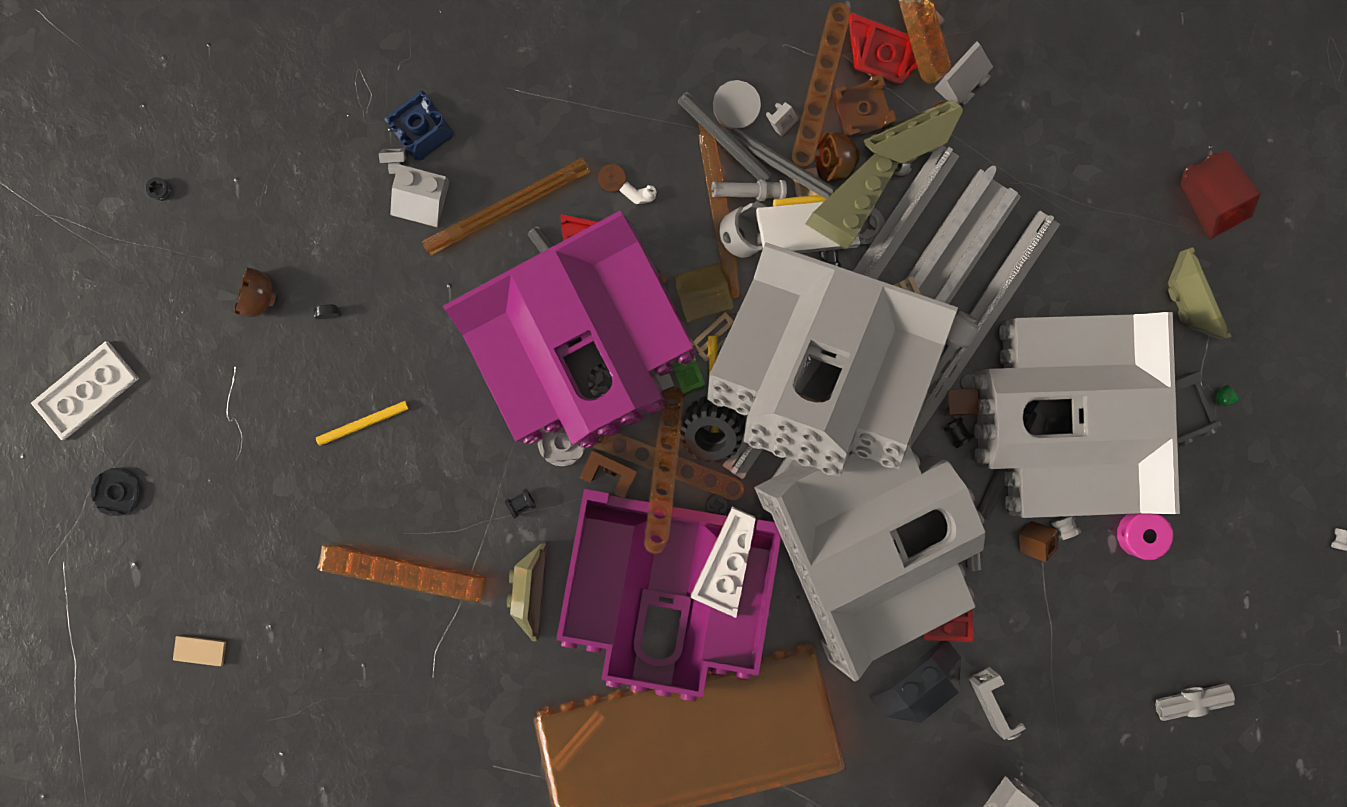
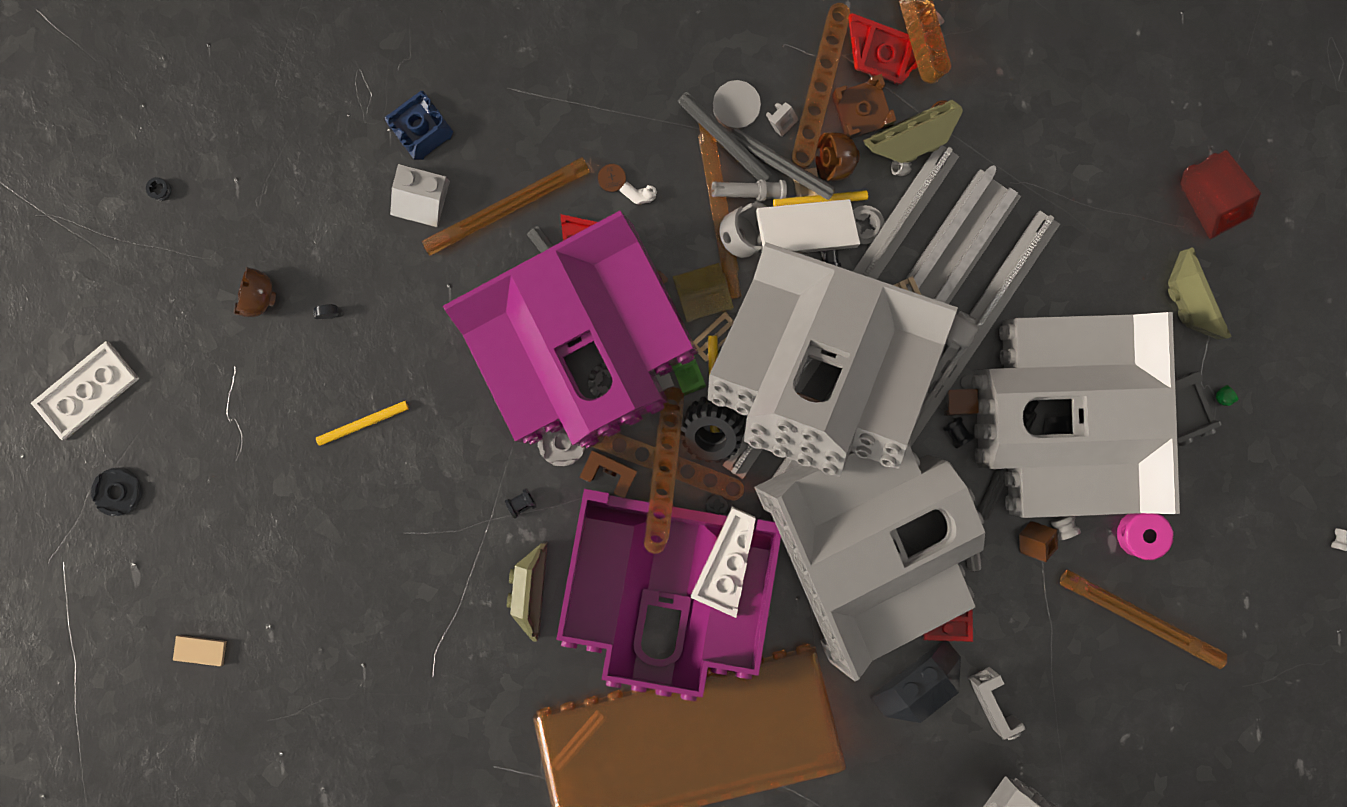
clear orange beam [317,544,486,603] -> none
light grey tile [379,148,408,174] -> none
olive wedge [805,153,899,250] -> none
light grey slope [934,41,993,105] -> none
light grey piece [1155,683,1235,721] -> none
none -> clear orange piece [1060,569,1227,669]

